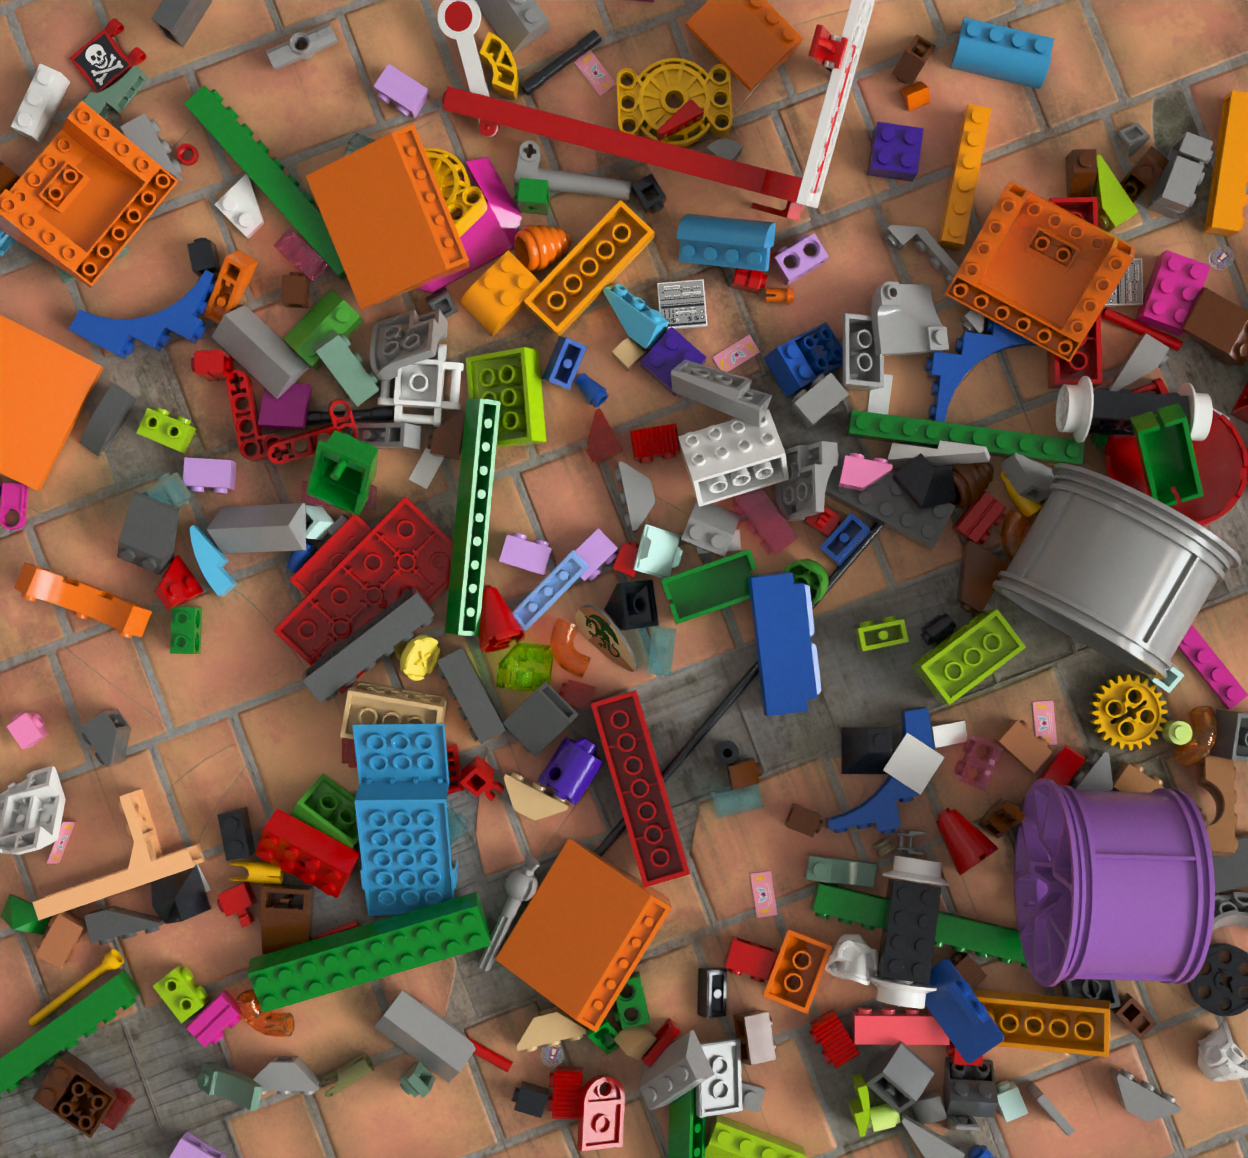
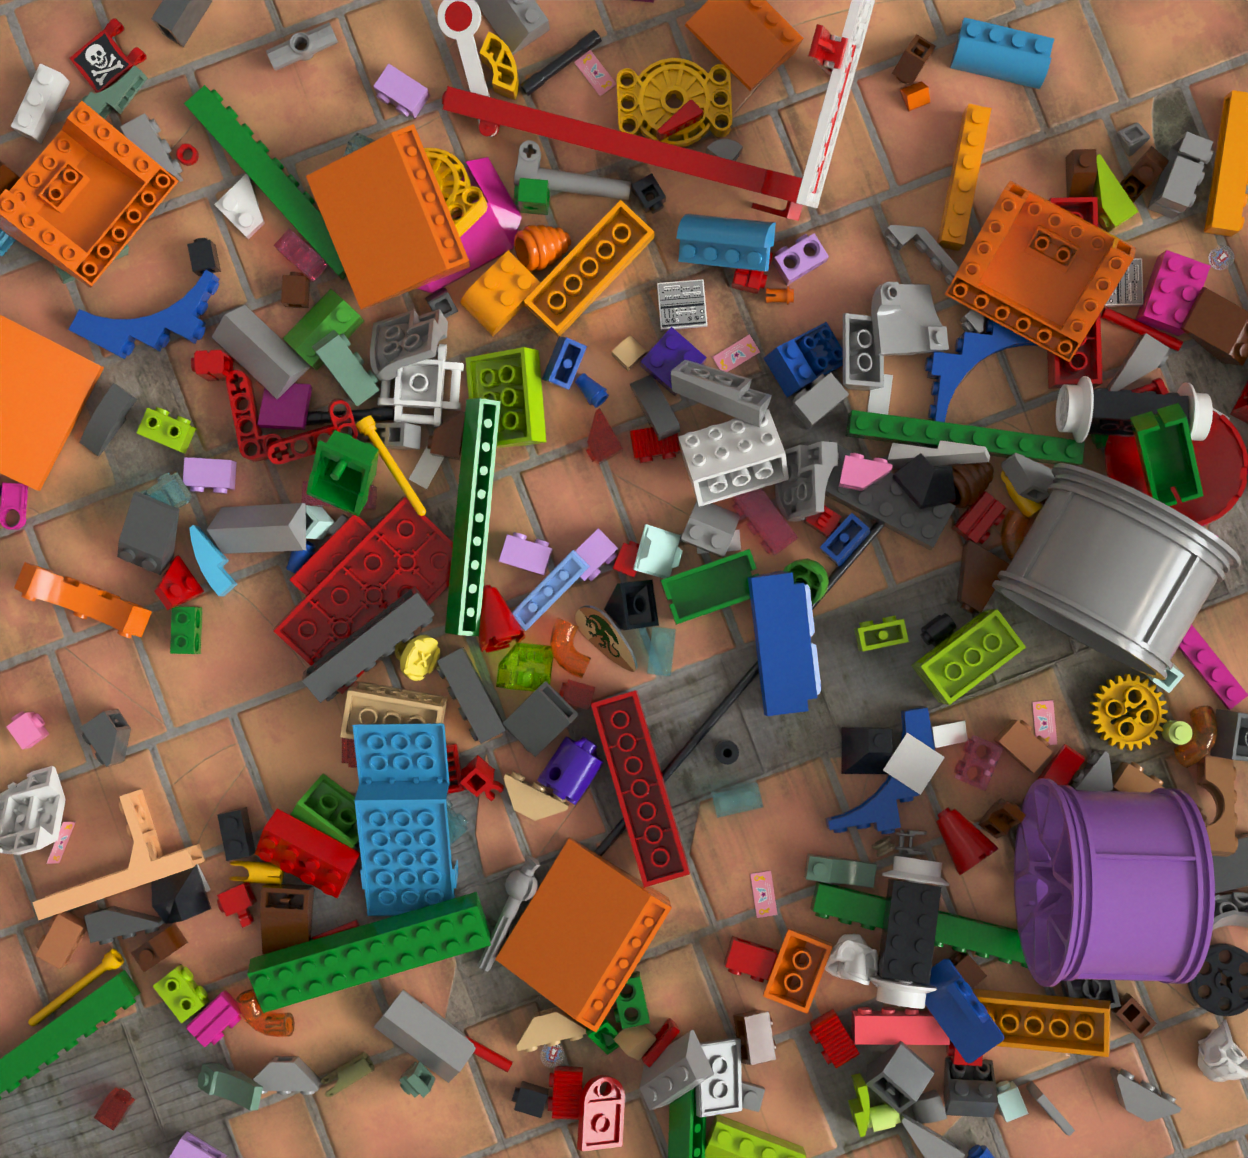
green slope [0,894,52,935] -> none
reddish brown slope [32,1052,117,1138] -> none
orange slope [204,250,258,325] -> none
medium azure slope [603,284,669,349] -> none
light grey slope [615,461,655,532] -> none
black slope [697,968,727,1018] -> none
reddish brown slope [726,758,762,790] -> none
reddish brown brick [784,803,823,838] -> none
dark purple brick [867,122,924,182] -> none
light grey slope [946,1115,980,1131] -> none
none -> reddish brown brick [131,923,188,972]
none -> yellow piece [355,415,426,516]
none -> dark grey slope [630,375,680,441]

